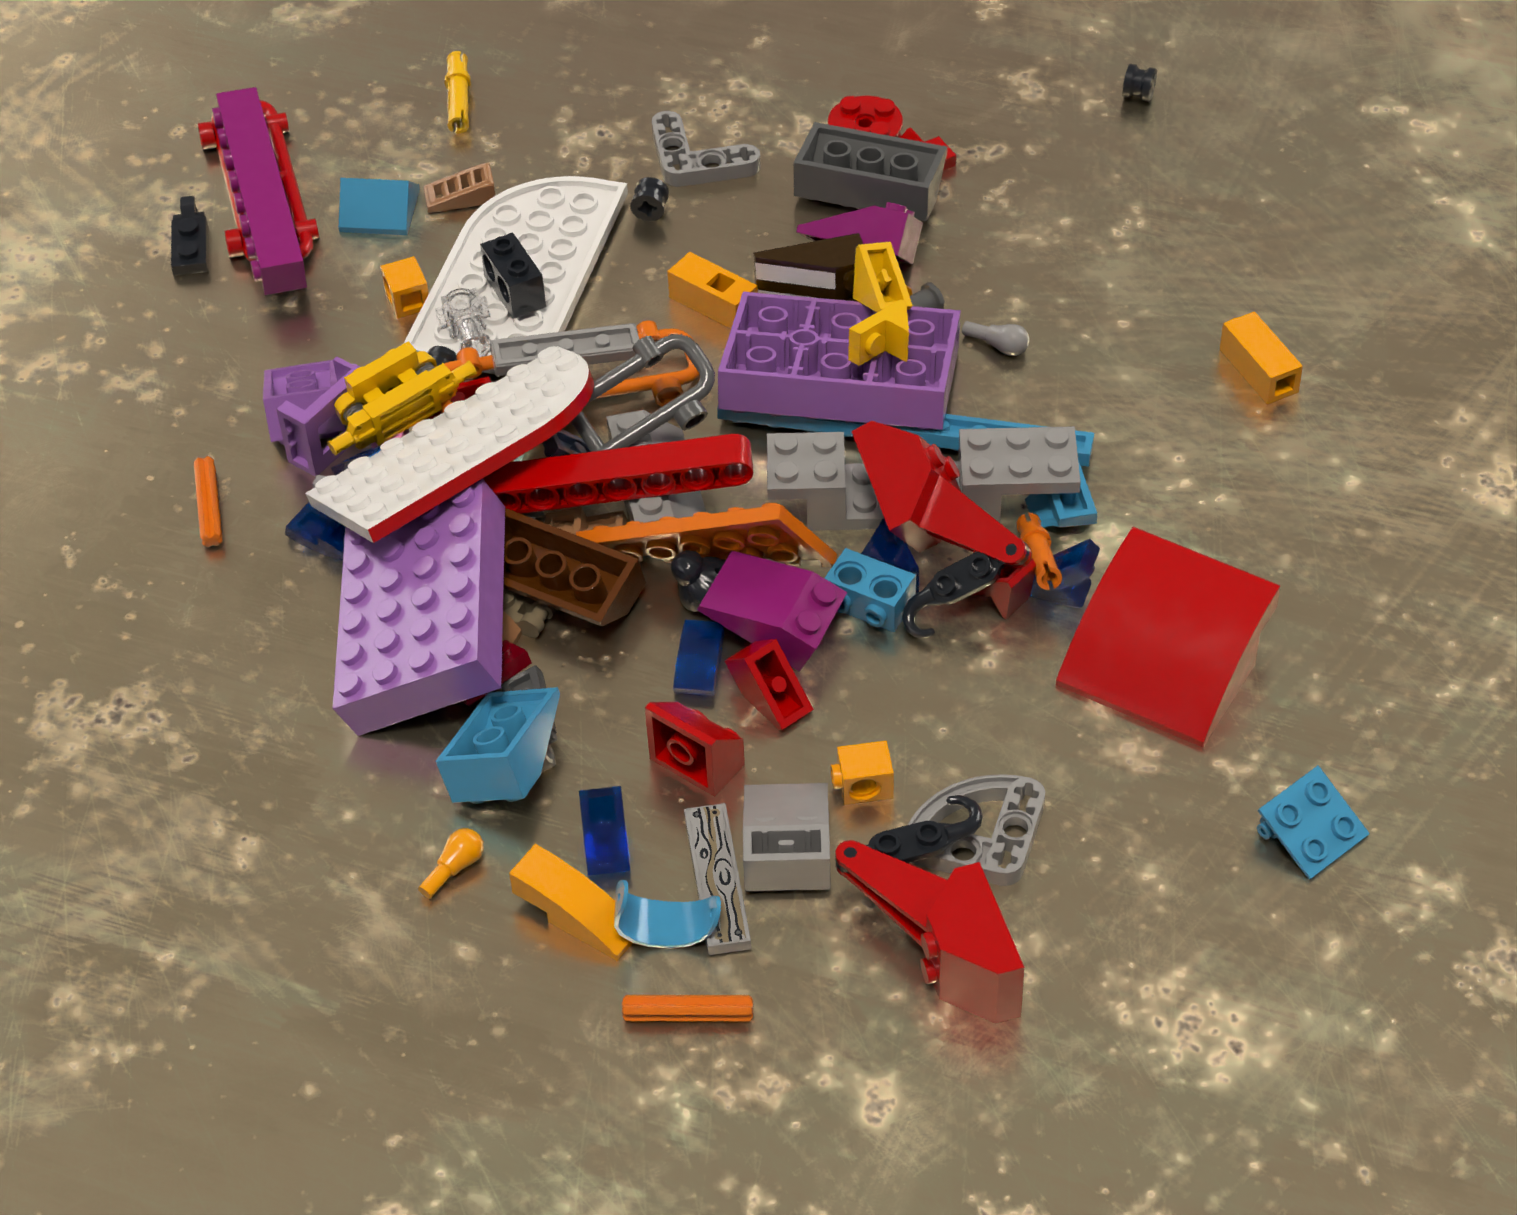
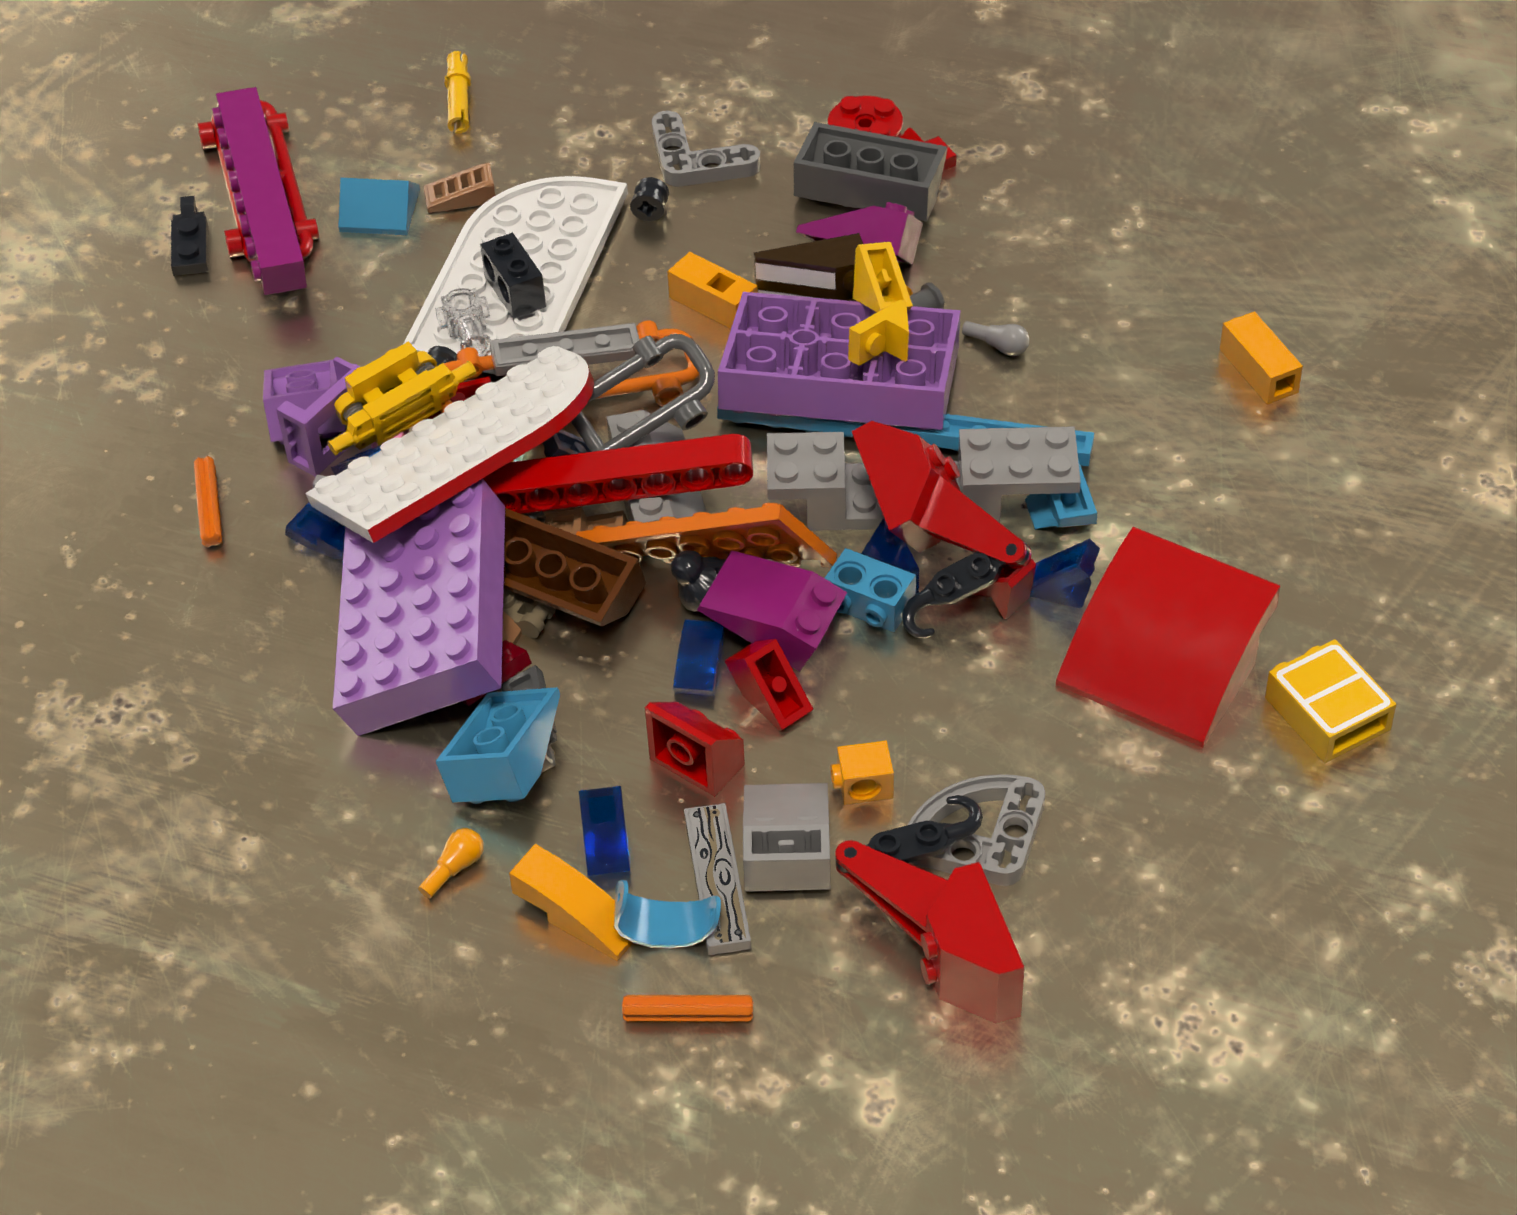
light orange brick [380,256,429,319] -> none
orange pin [1016,513,1062,590] -> none
black wheel [1122,64,1157,102] -> none
dark azure hinge [1257,765,1370,880] -> none
none -> yellow brick [1265,639,1397,764]

